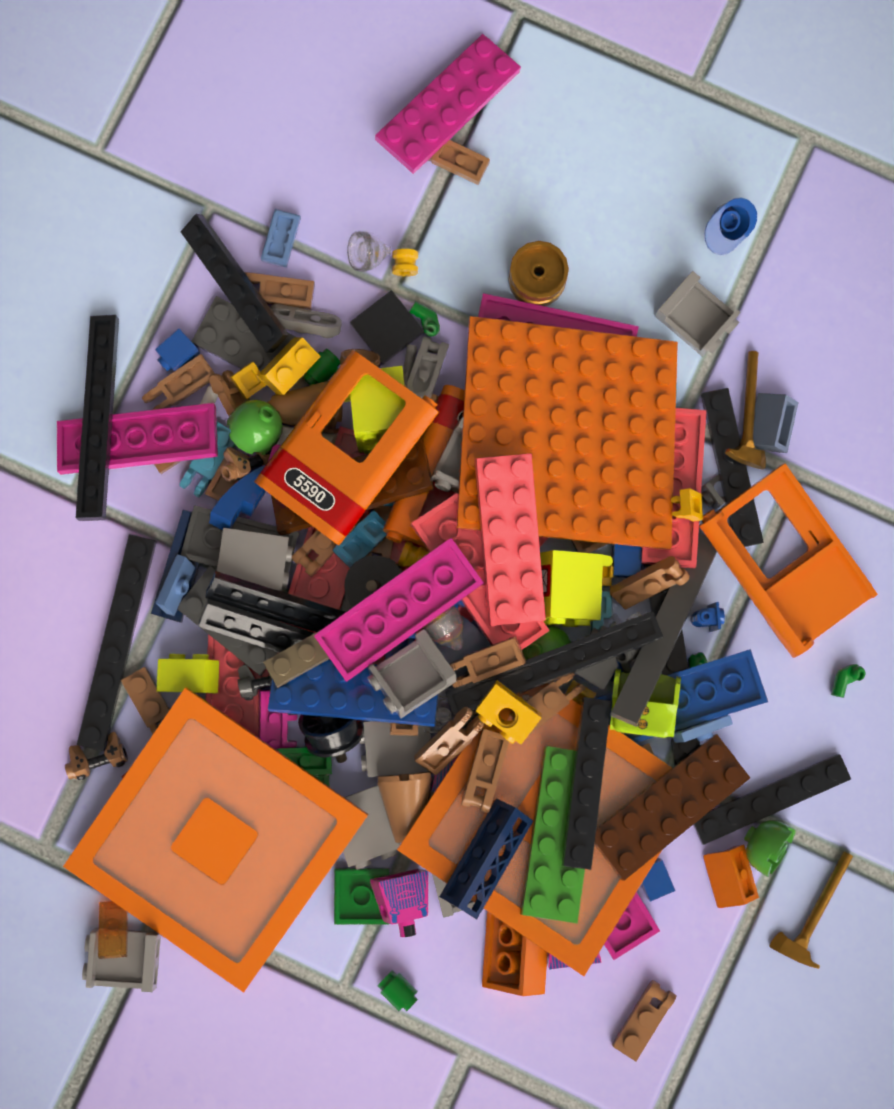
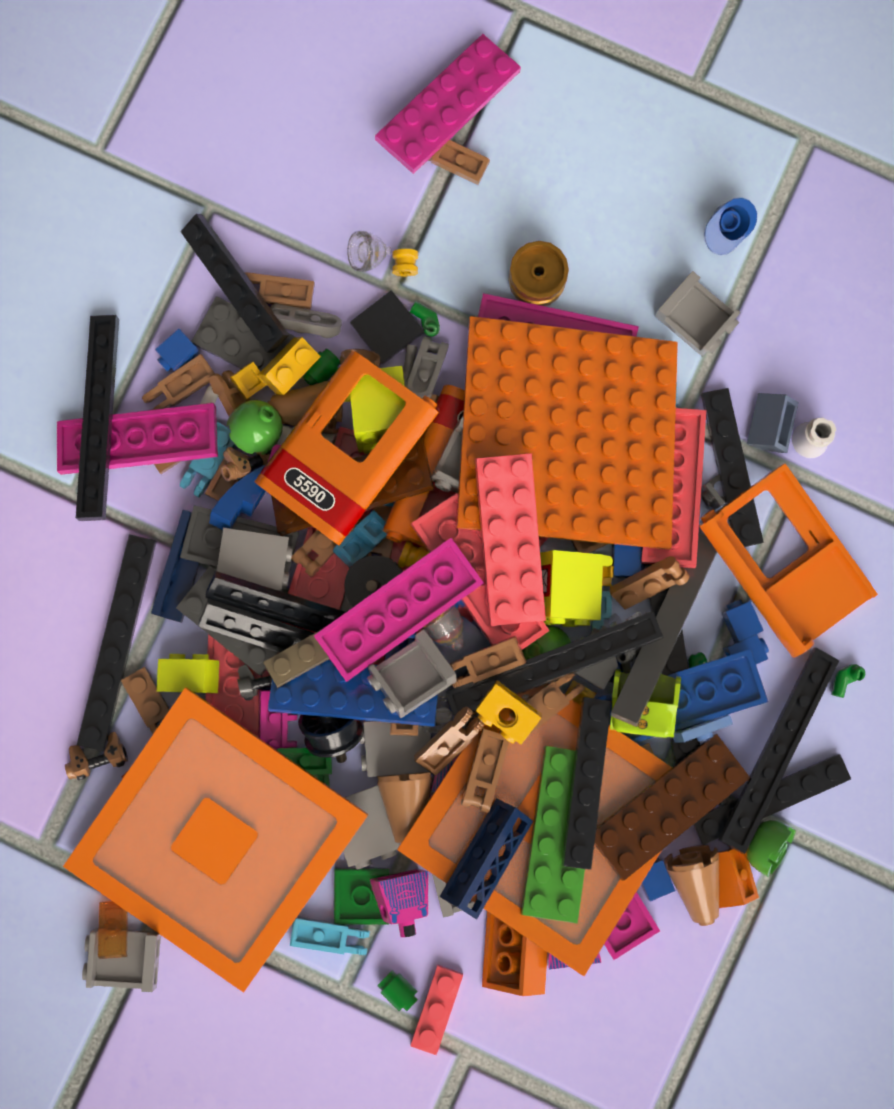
medium blue plate [156,555,195,616] -> none
medium blue plate [261,209,301,268] -> none
medium nougat plate [612,980,677,1062] -> none
yellow tile [671,488,703,522] -> none
blue hinge [690,602,725,632] -> none
pearl gold piece [725,351,766,470] -> none
pearl gold piece [769,851,853,969] -> none
none -> medium azure hinge [290,917,370,955]
none -> coral plate [410,965,463,1055]
none -> medium nougat cone [664,845,719,926]
none -> black plate [718,647,840,854]
none -> blue brick [721,599,764,643]
none -> blue brick [723,634,769,665]
none -> white plant [792,417,836,458]

